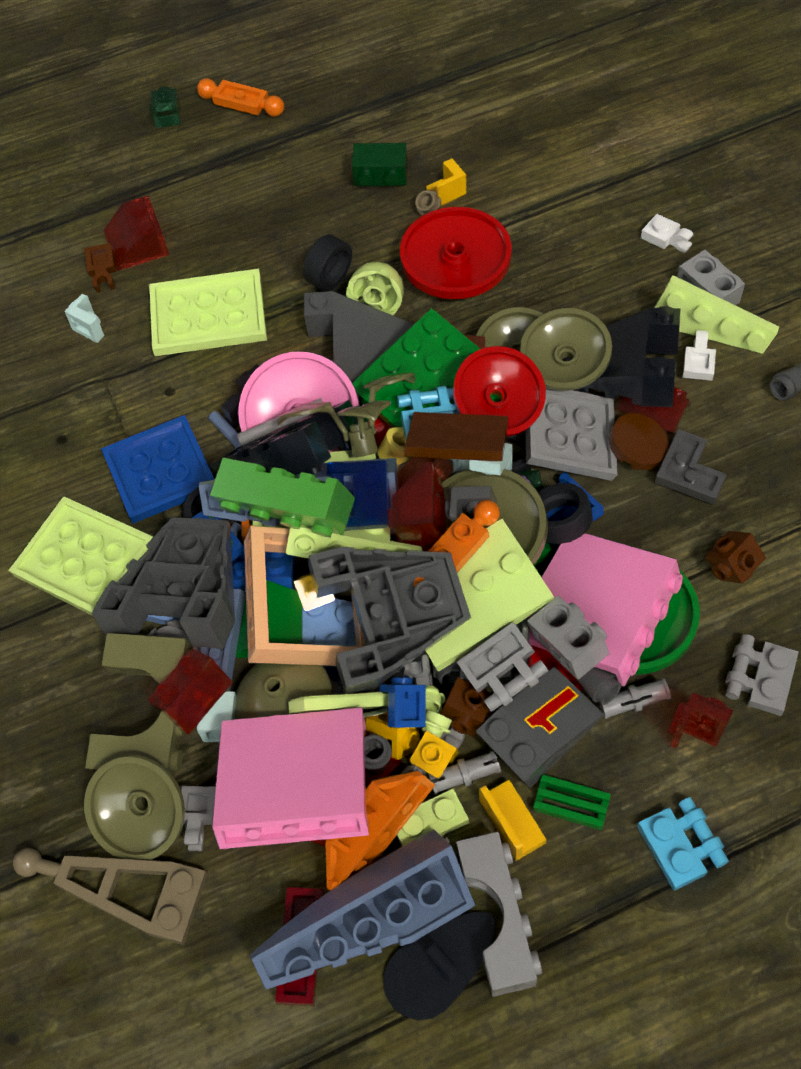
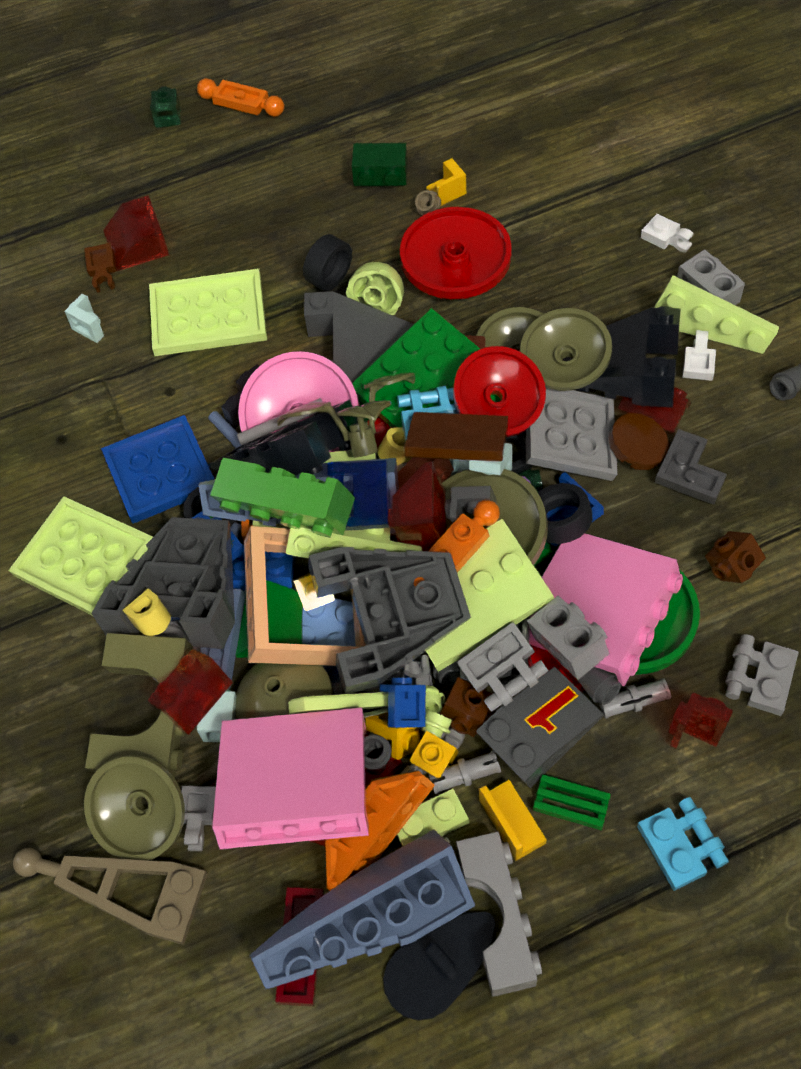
none -> light yellow plate [123,588,171,636]

